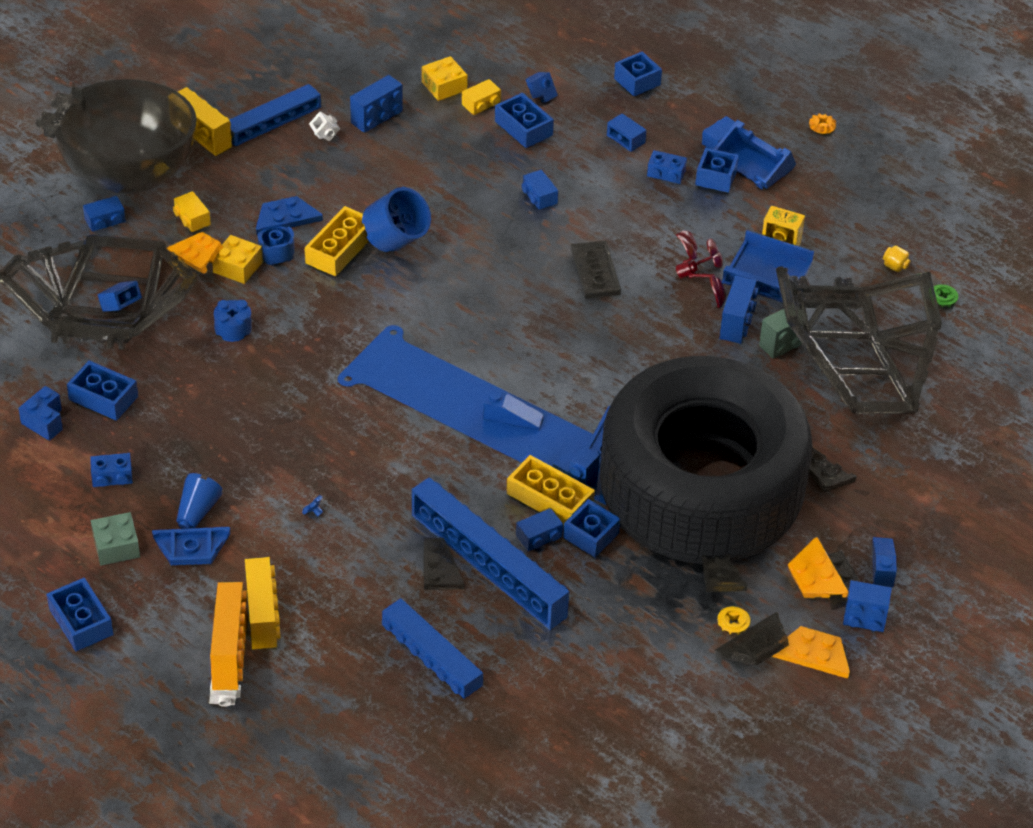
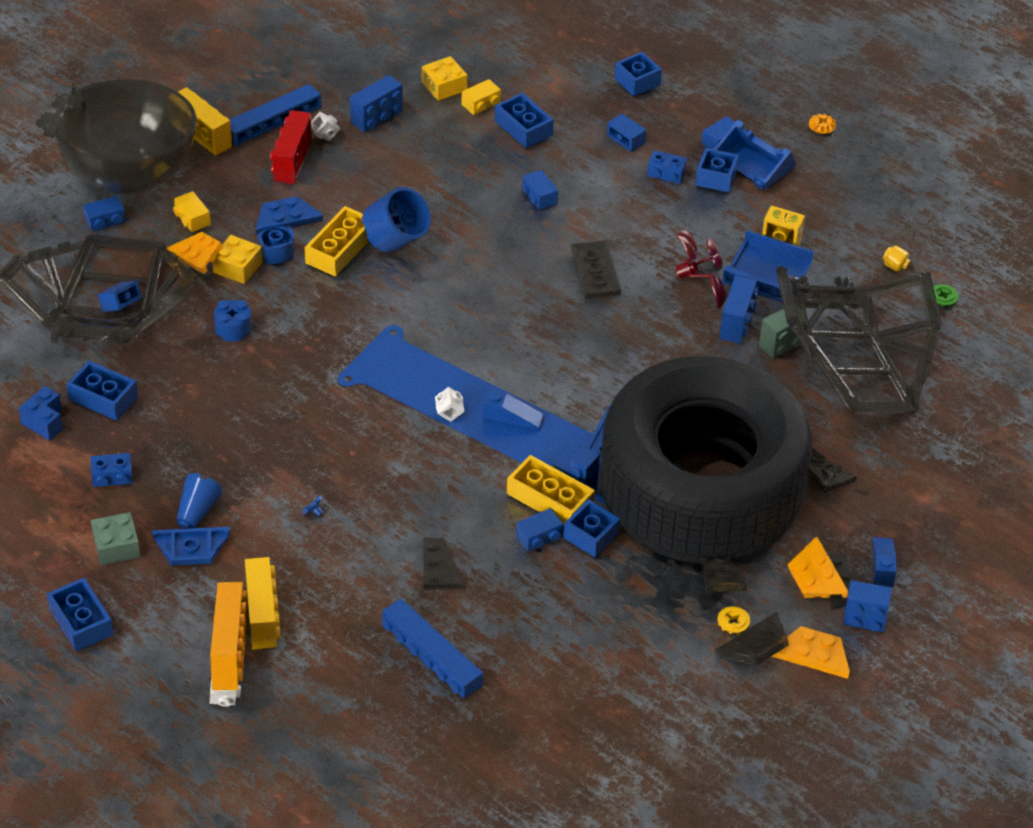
blue brick [412,477,569,630] -> none
blue brick [526,72,558,103] -> none
none -> red brick [270,110,312,184]
none -> white brick [435,387,465,422]

